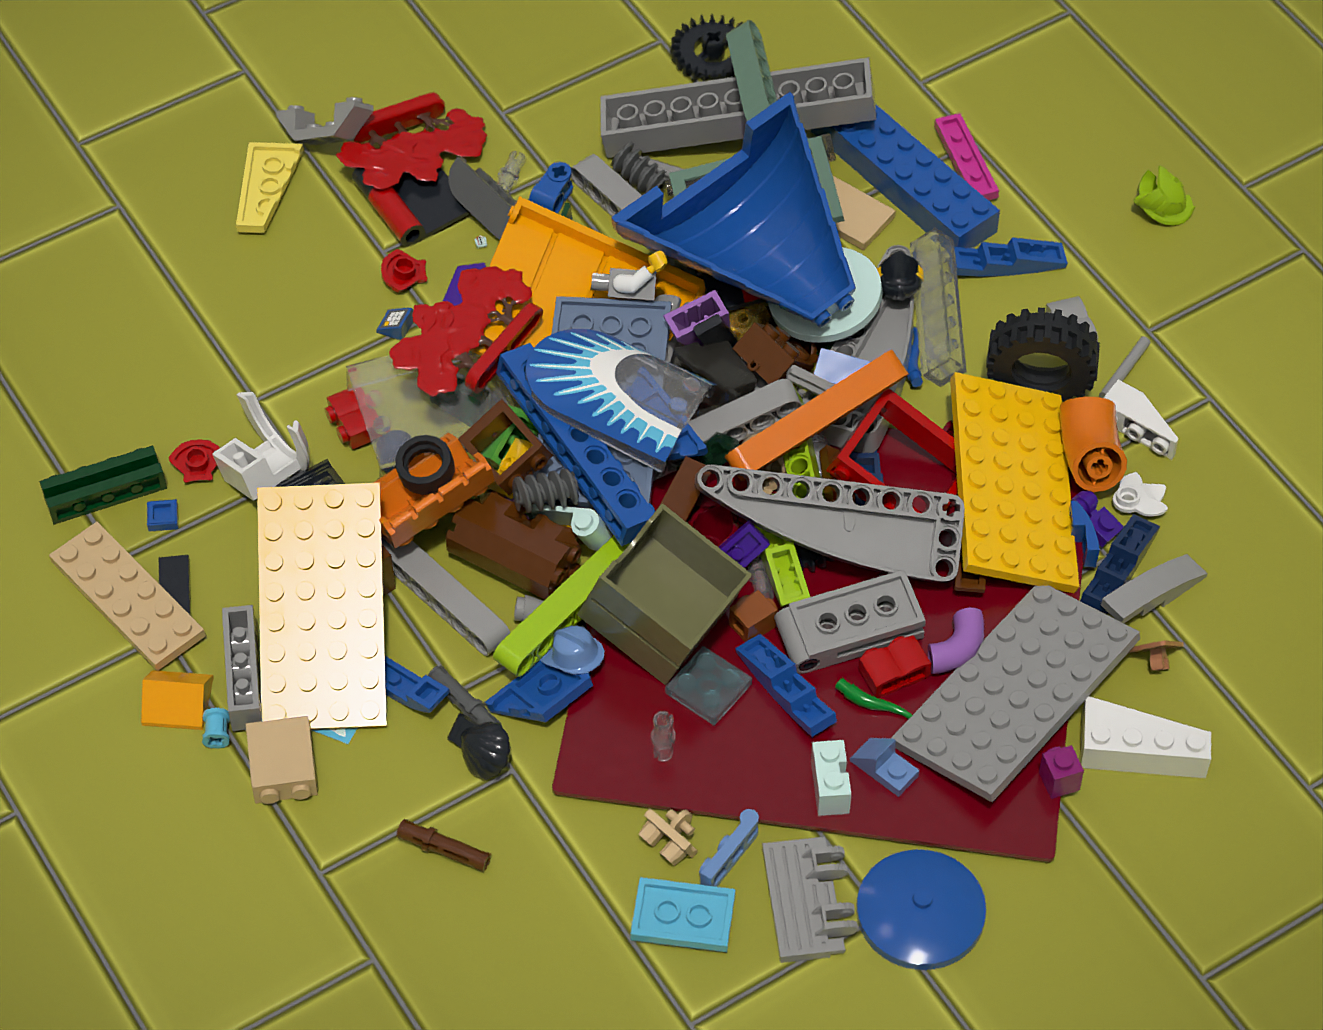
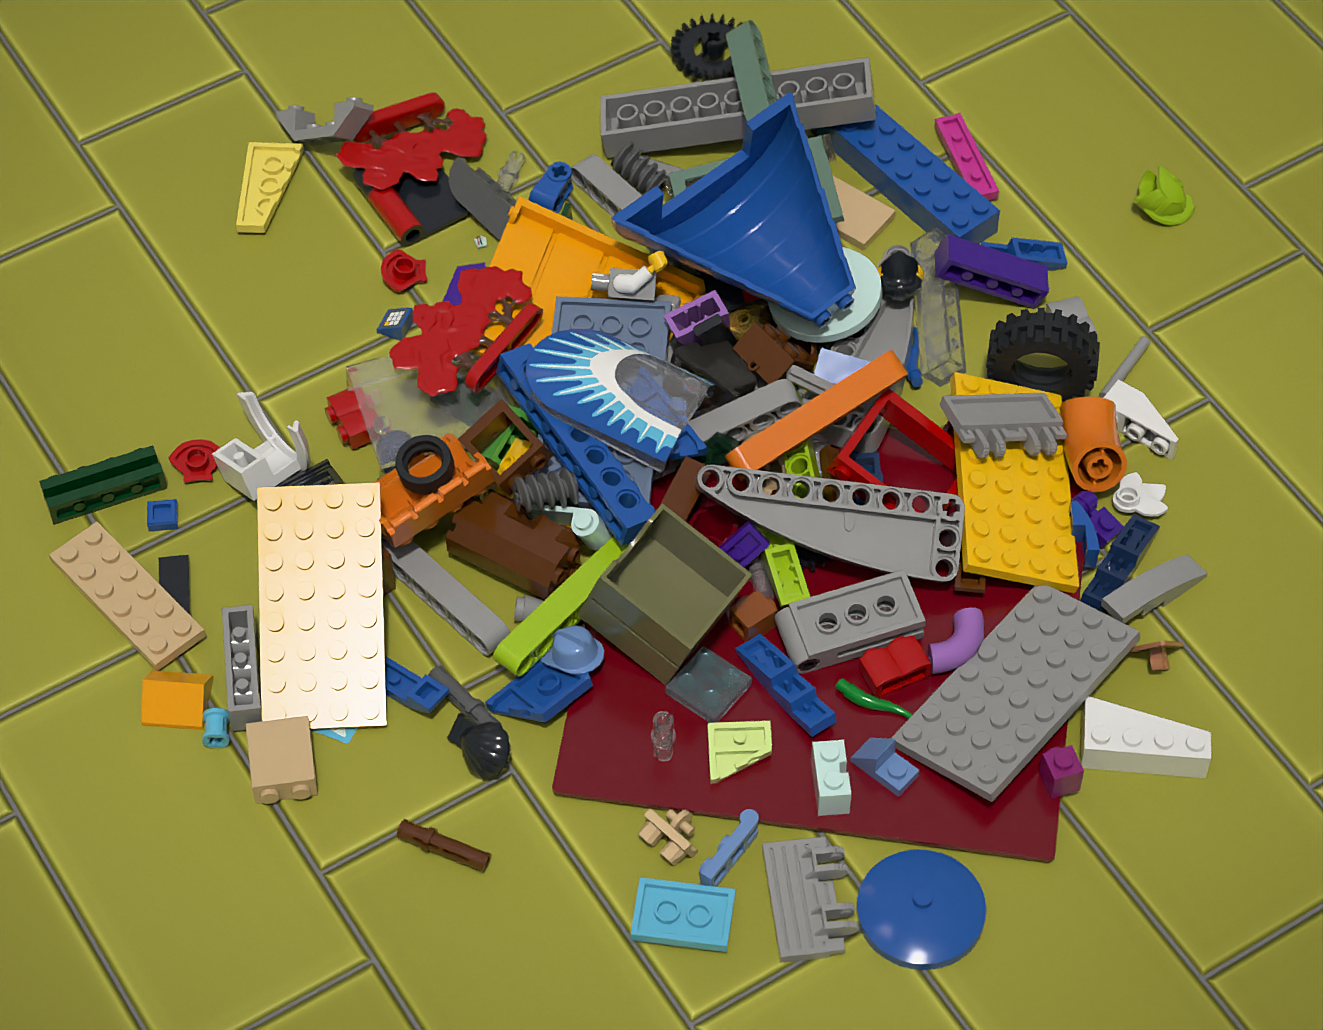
none -> yellowish green wing [708,721,772,784]
none -> dark purple brick [935,234,1049,309]
none -> light grey hinge [940,393,1068,458]

